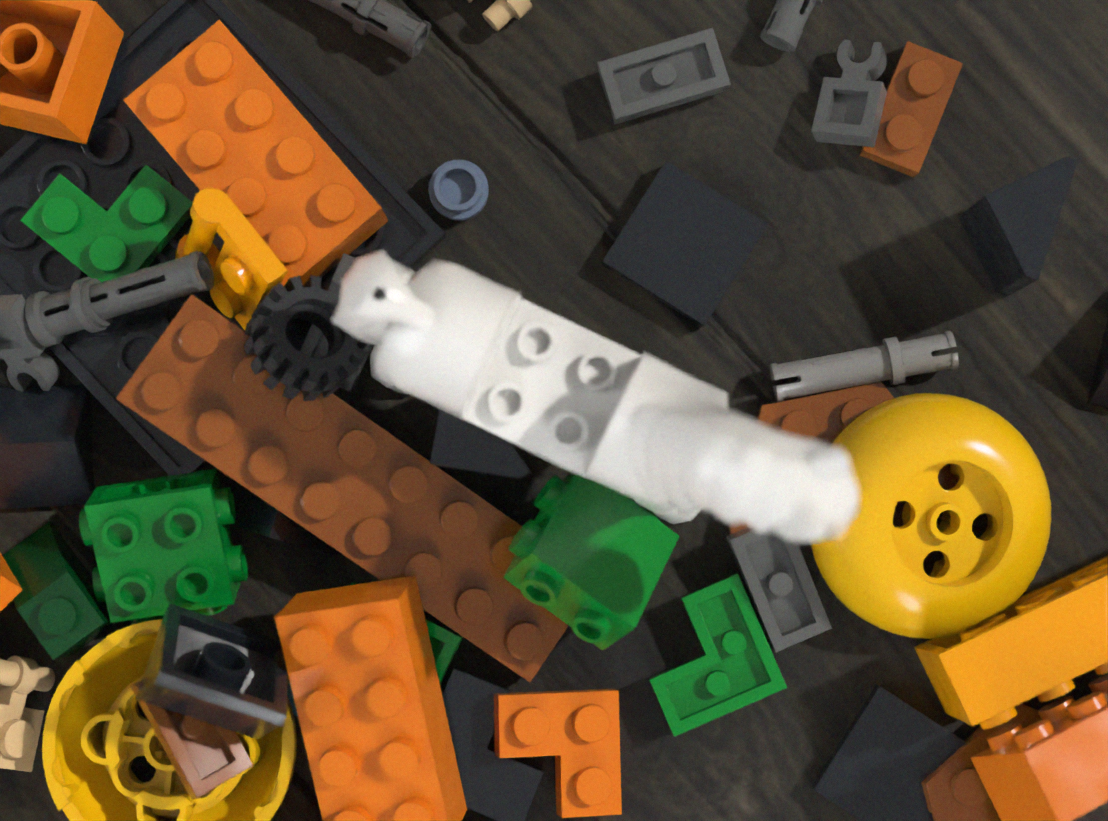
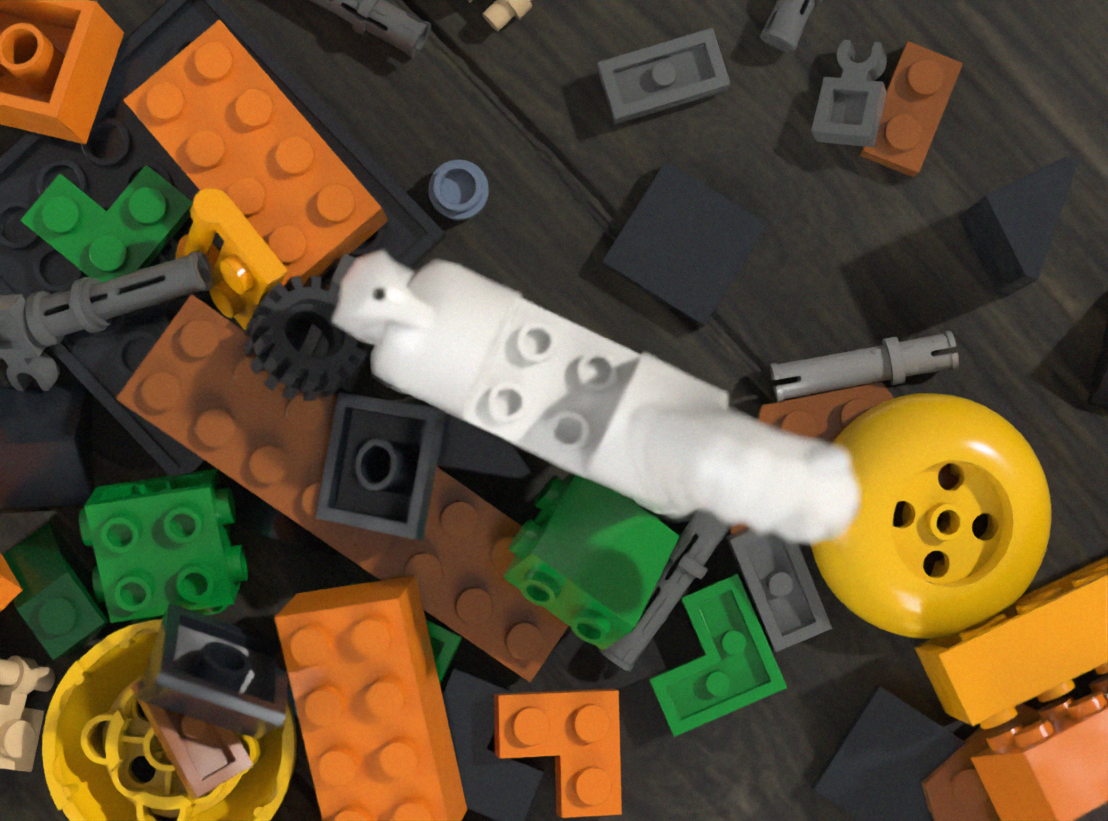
none -> black slope [315,392,446,540]
none -> dark grey pin [598,509,735,672]

